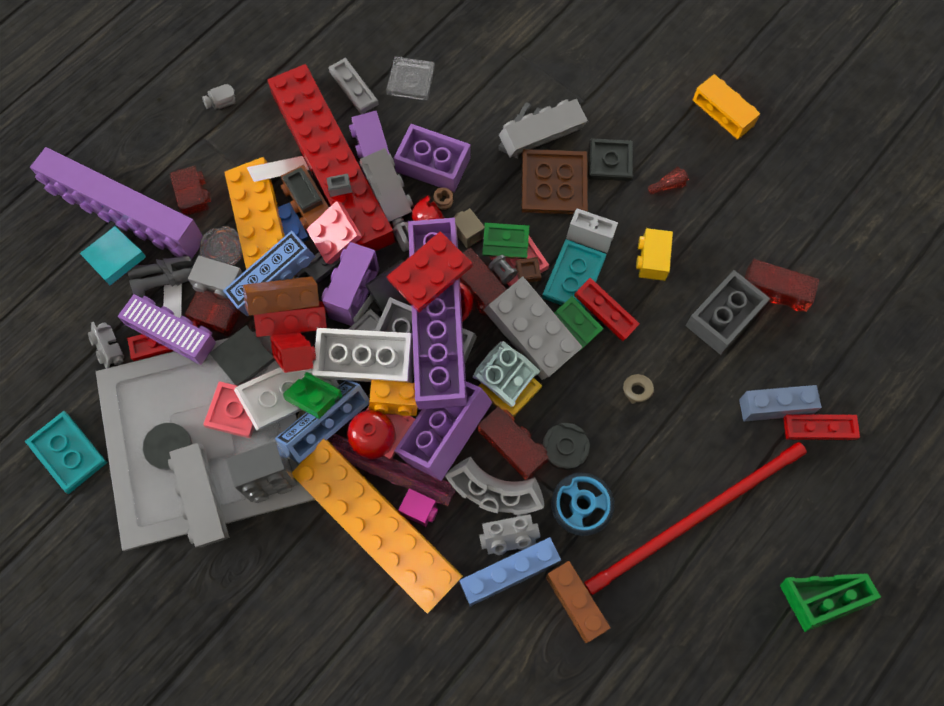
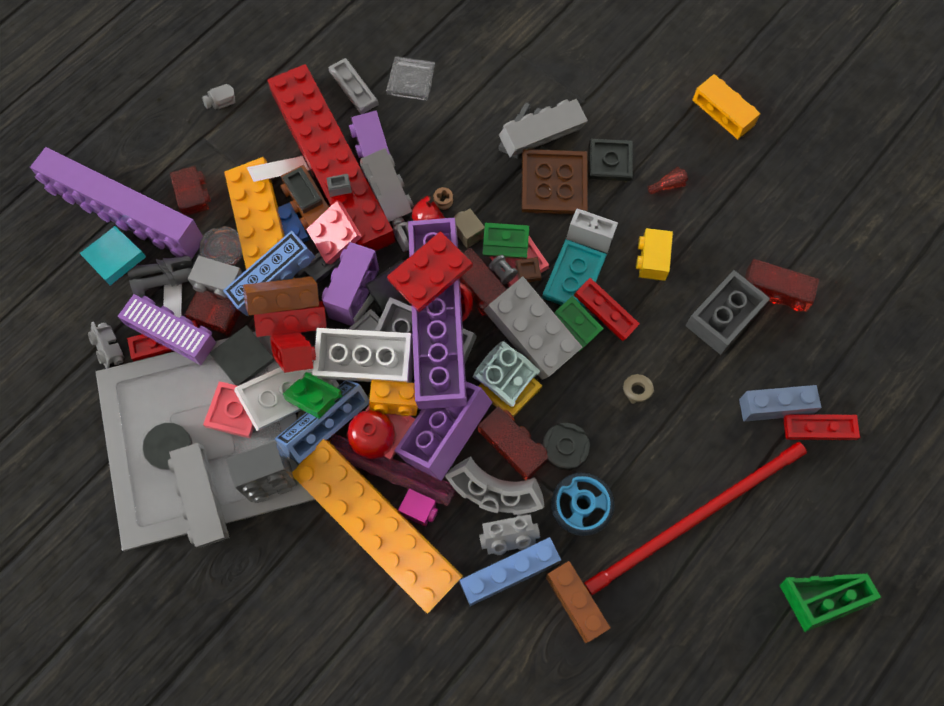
teal tile [25,411,108,494] -> none
medium lavender brick [394,124,470,192] -> none

